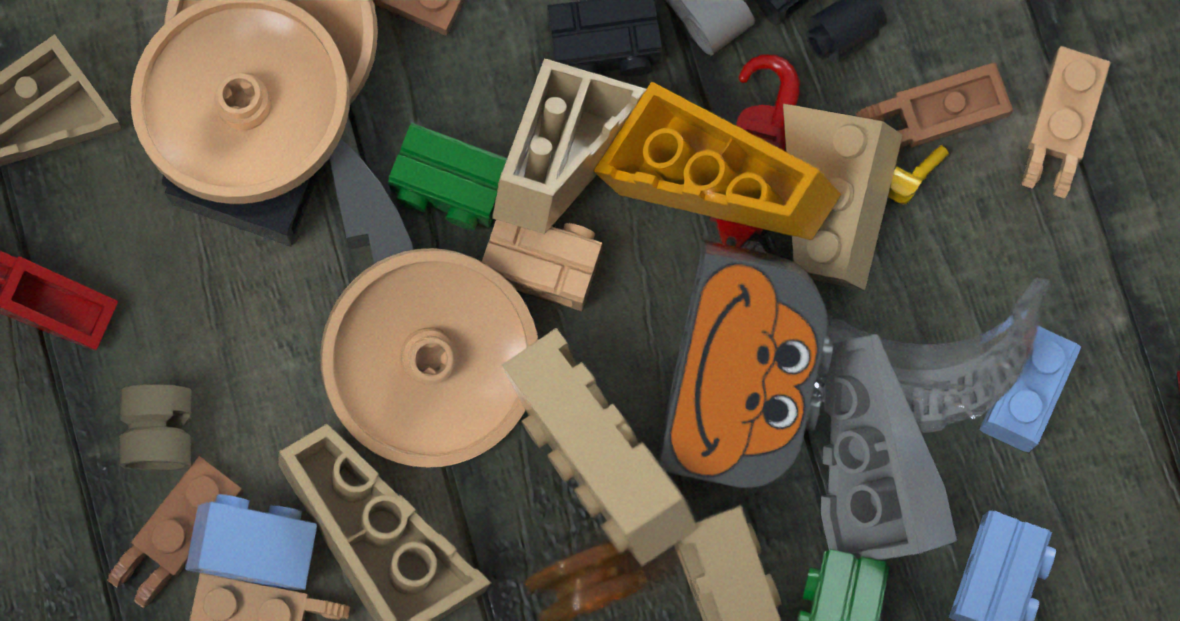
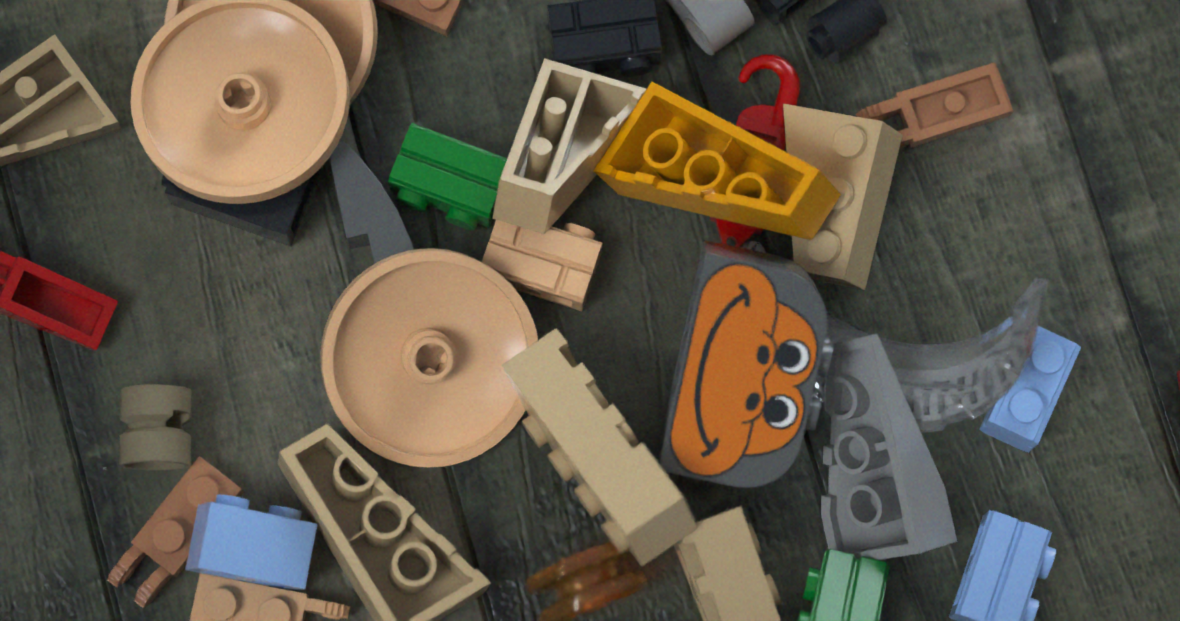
yellow hand [888,145,949,204] -> none
light nougat hinge [1022,46,1110,199] -> none

